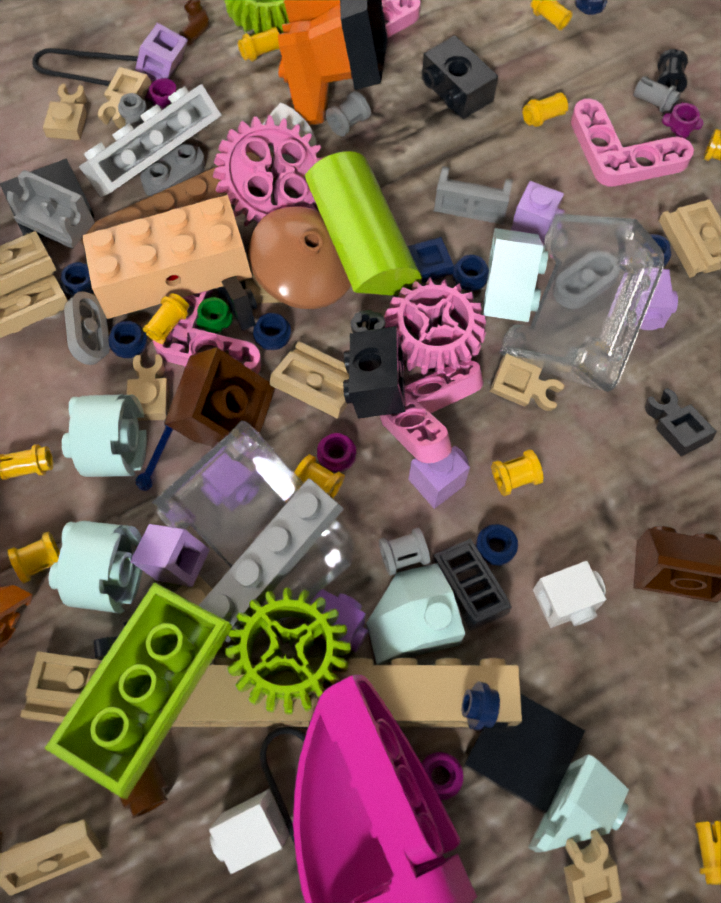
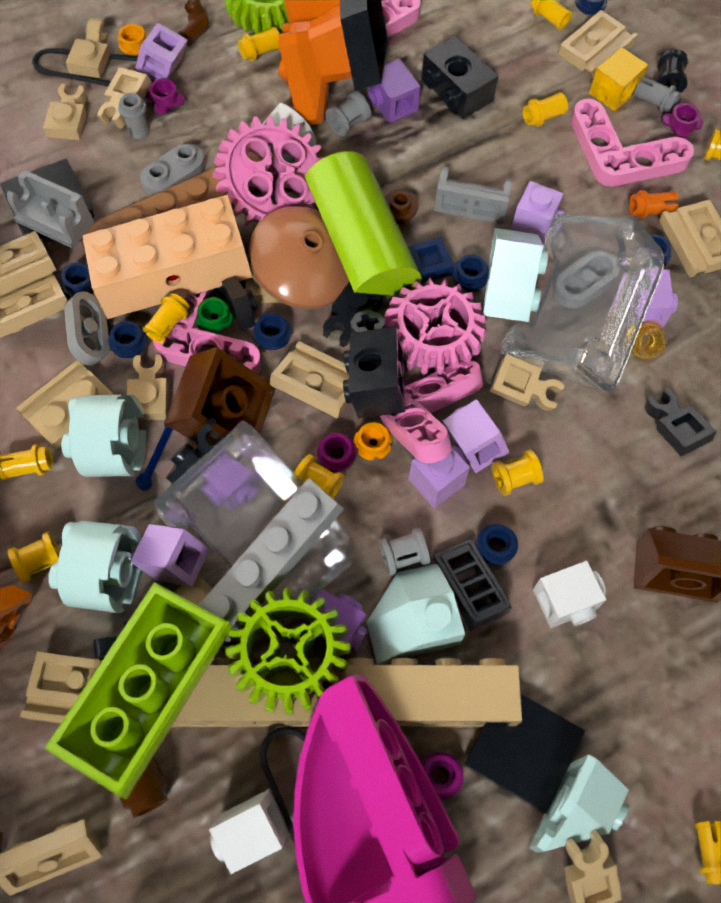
white brick [79,84,222,197] -> none
dark blue plate [461,681,500,730] -> none
none -> tan plate [16,360,114,451]
none -> tan plate [66,18,110,78]
none -> light orange plate [118,24,148,56]
none -> black plate [166,418,232,489]
none -> black plate [323,281,383,347]
none -> light orange plate [353,422,392,460]
none -> medium lavender brick [367,59,420,123]
none -> reddish brown plate [385,190,418,224]
none -> lavender brick [442,399,509,474]
none -> tan plate [558,10,638,79]
none -> yellow brick [589,47,648,111]
none -> clear yellow plate [628,321,667,360]
none -> orange pin [629,190,679,219]

